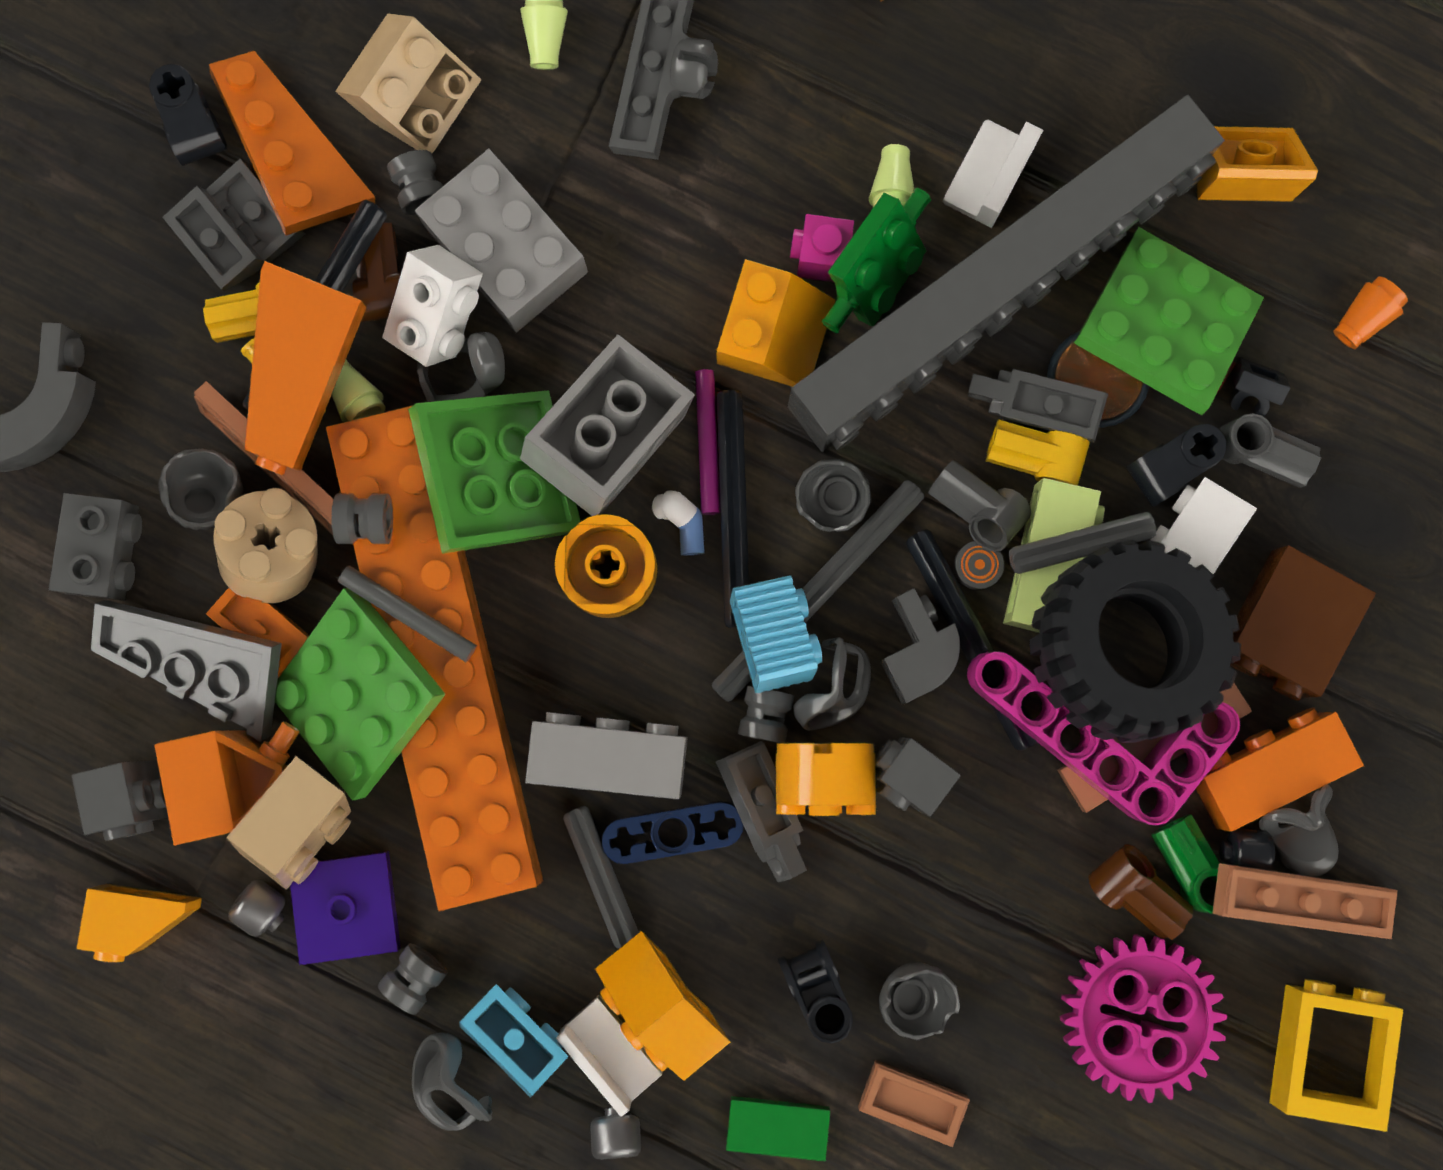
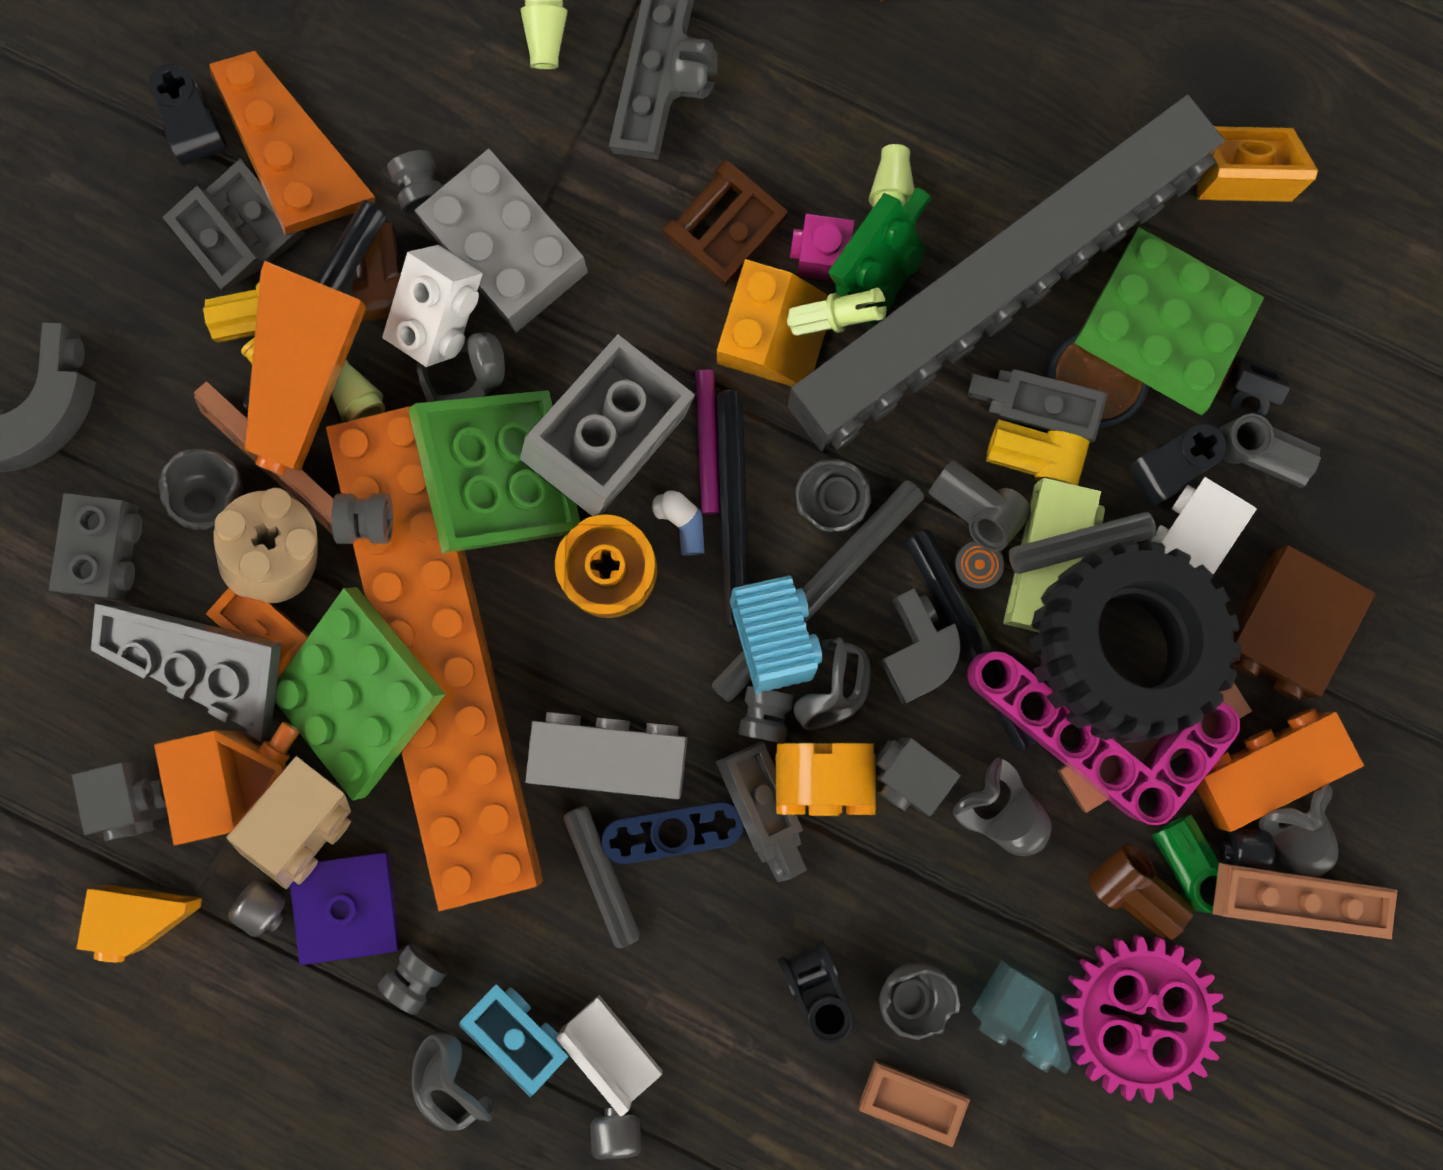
tan slope [335,13,482,154] -> none
dark grey bar [338,566,477,662] -> none
light orange brick [595,931,730,1081] -> none
green tile [726,1096,831,1161] -> none
white panel [943,120,1043,228] -> none
yellow window [1269,979,1403,1132] -> none
orange cone [1333,276,1408,350] -> none
none -> reddish brown plate [661,160,788,287]
none -> yellowish green axle [787,287,887,336]
none -> dark grey piece [953,758,1052,856]
none -> clear light blue slope [972,960,1071,1074]

